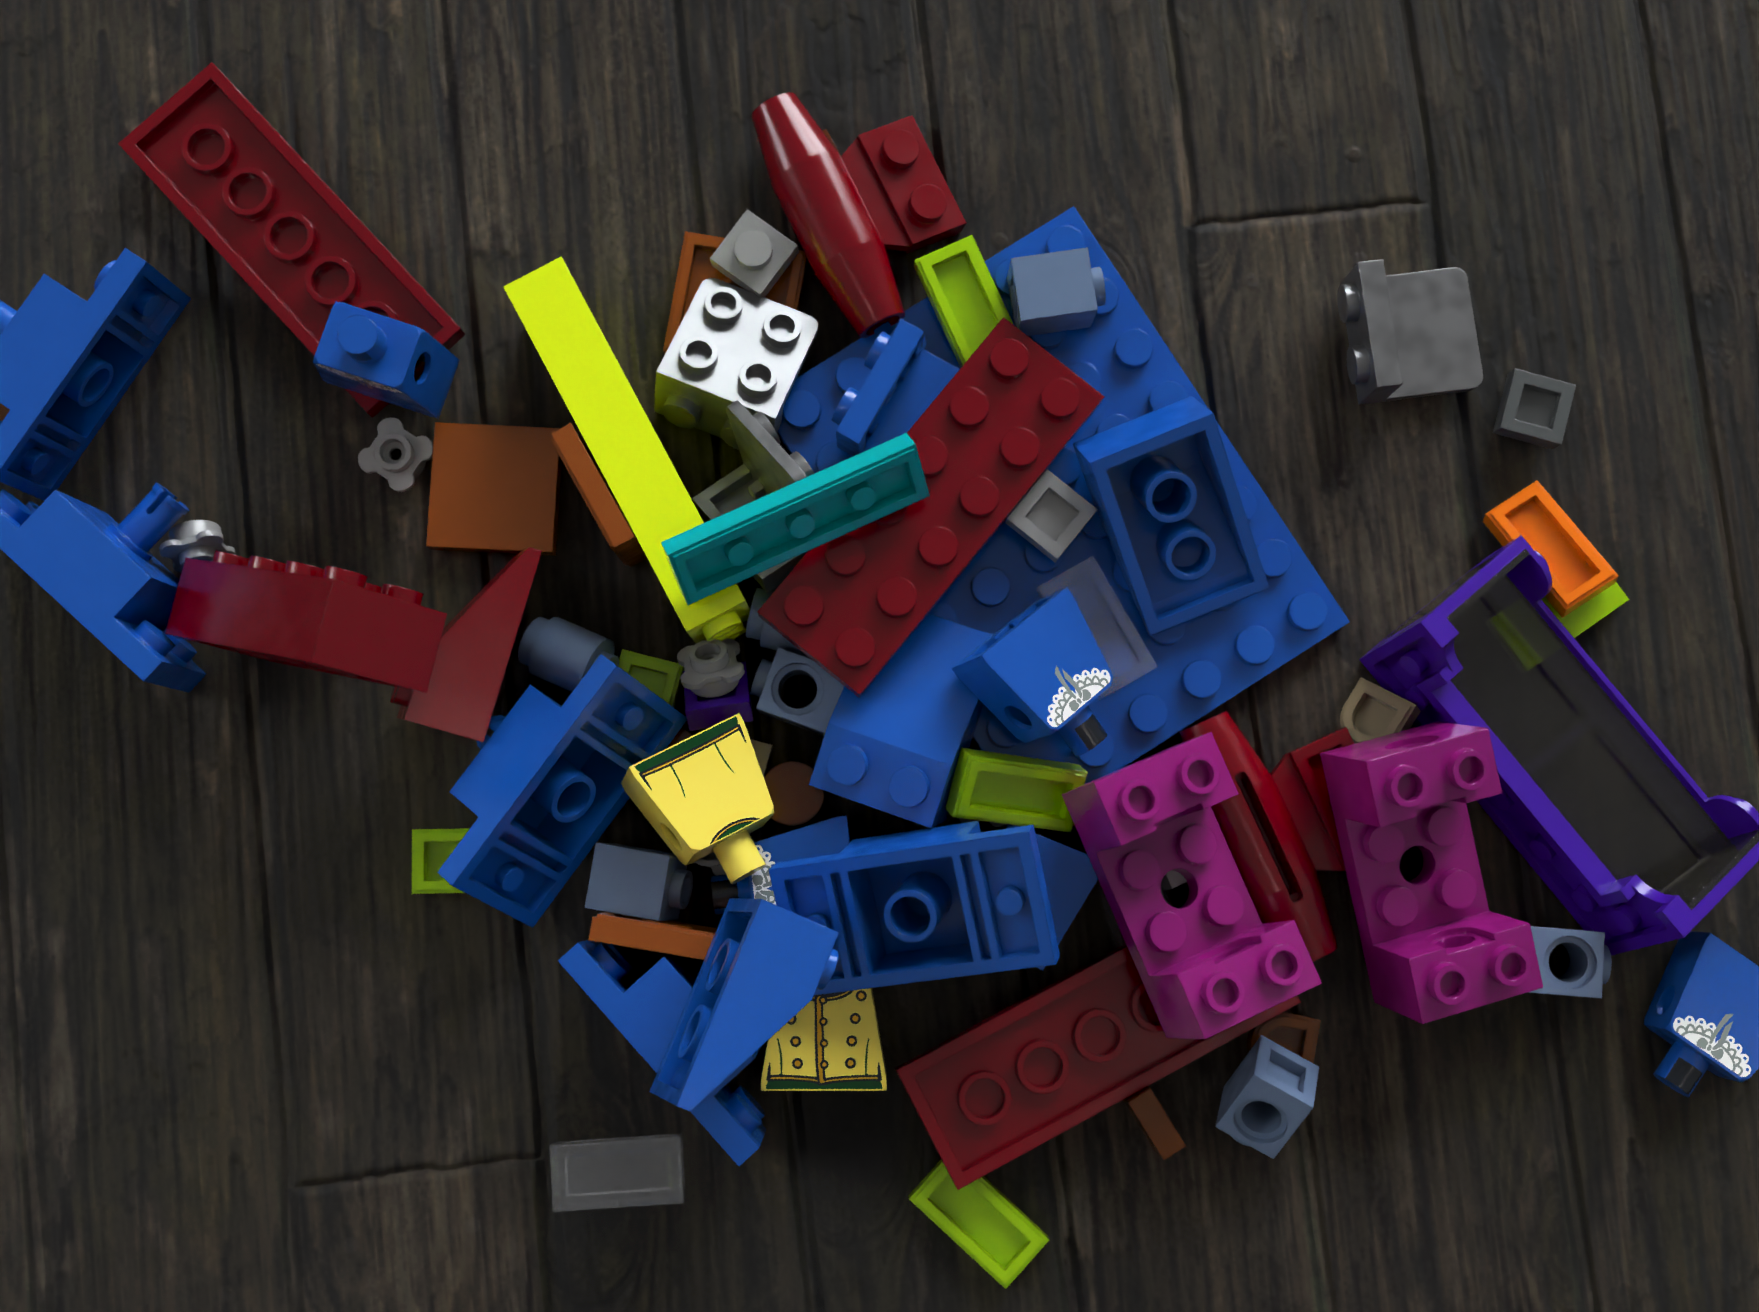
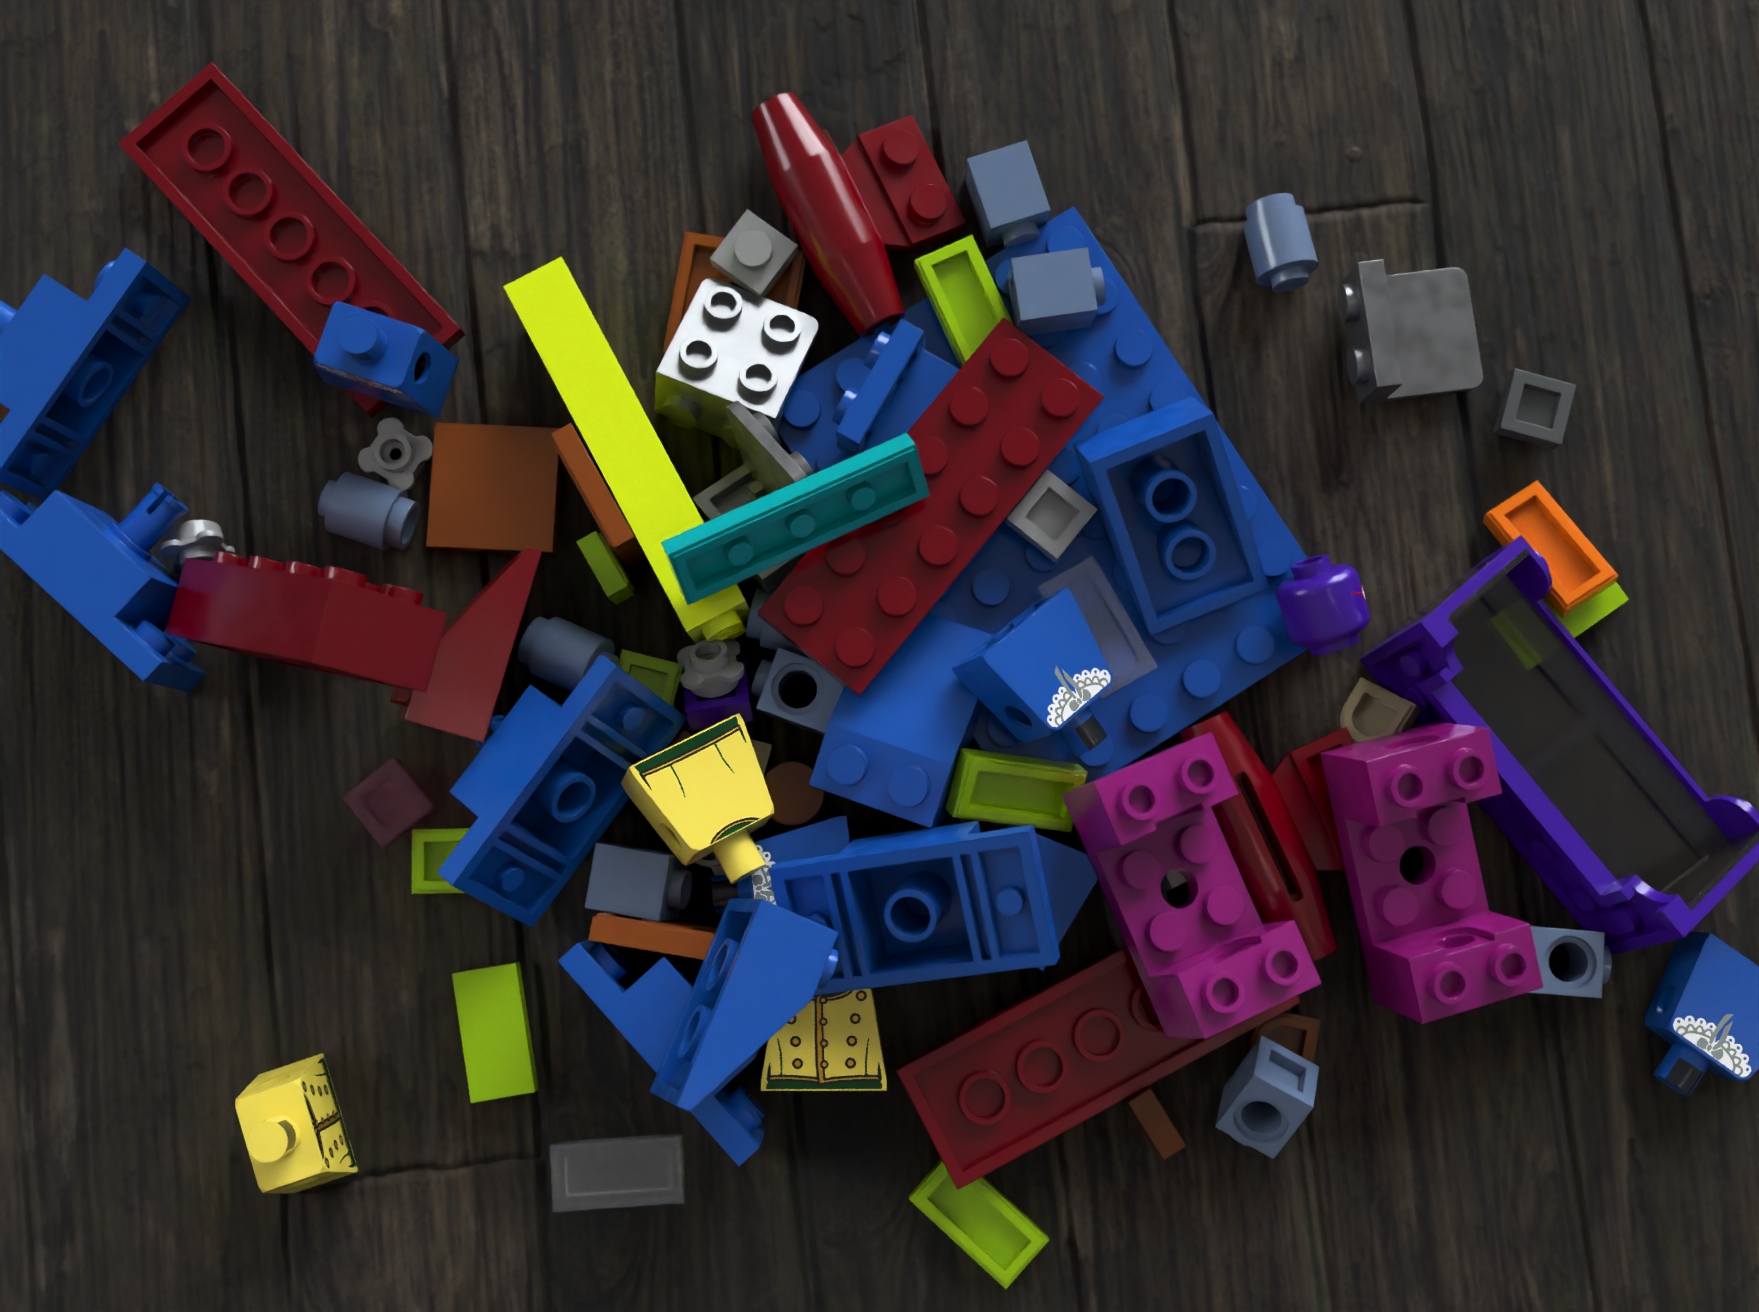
none -> light yellow torso [235,1053,358,1193]
none -> sand blue brick [318,472,420,551]
none -> clear pink plate [342,757,438,848]
none -> lime tile [452,962,539,1103]
none -> lime tile [576,531,635,605]
none -> sand blue brick [964,140,1051,248]
none -> sand blue brick [1243,193,1319,293]
none -> dark purple head [1275,554,1371,655]

